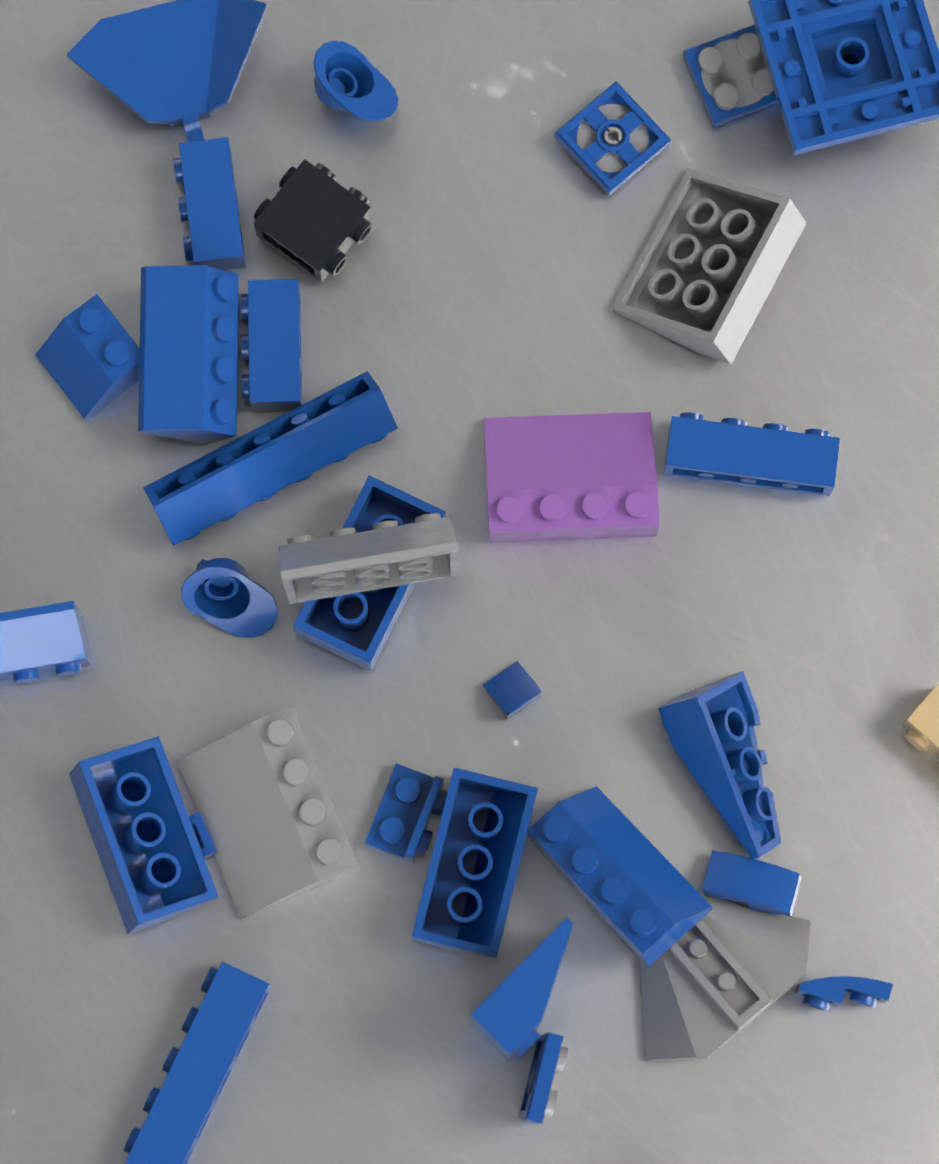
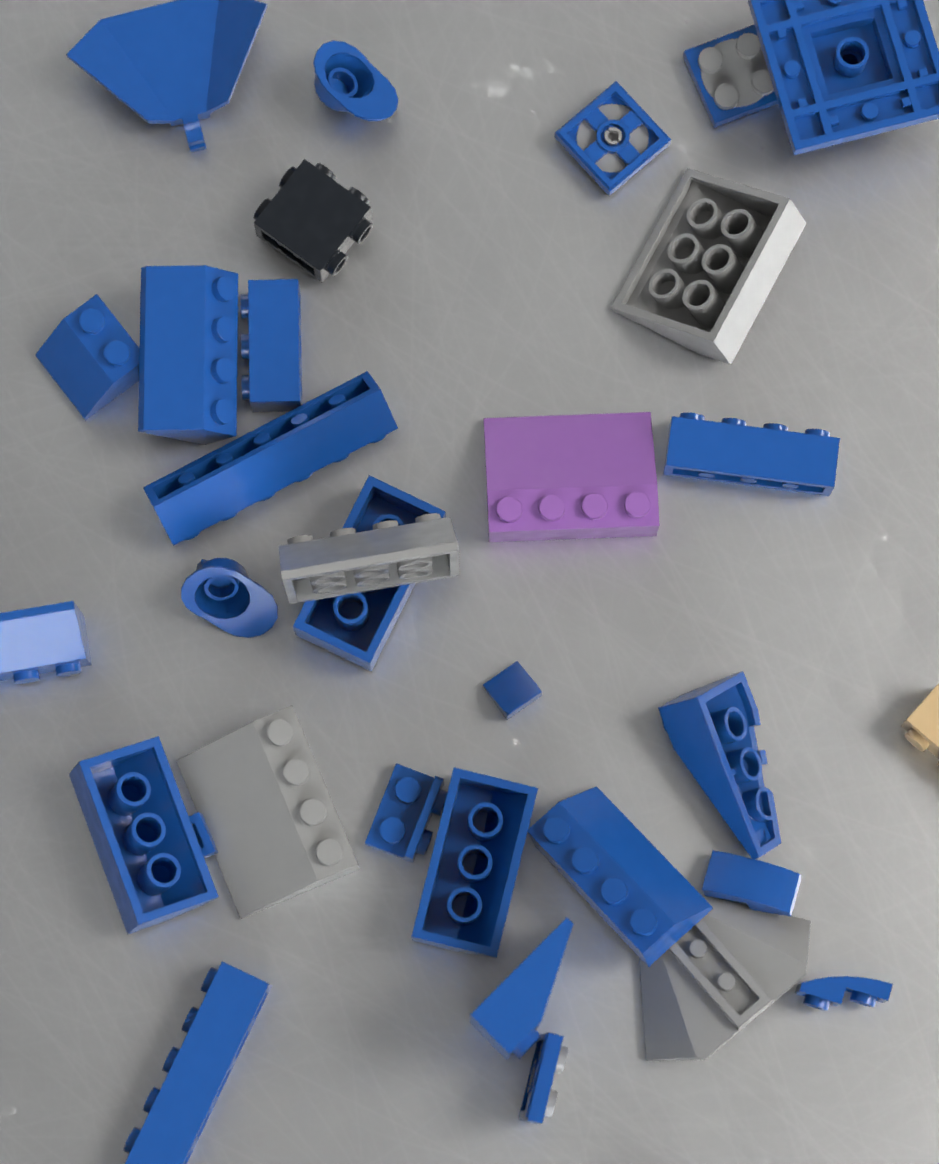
blue brick [173,137,246,270] -> none

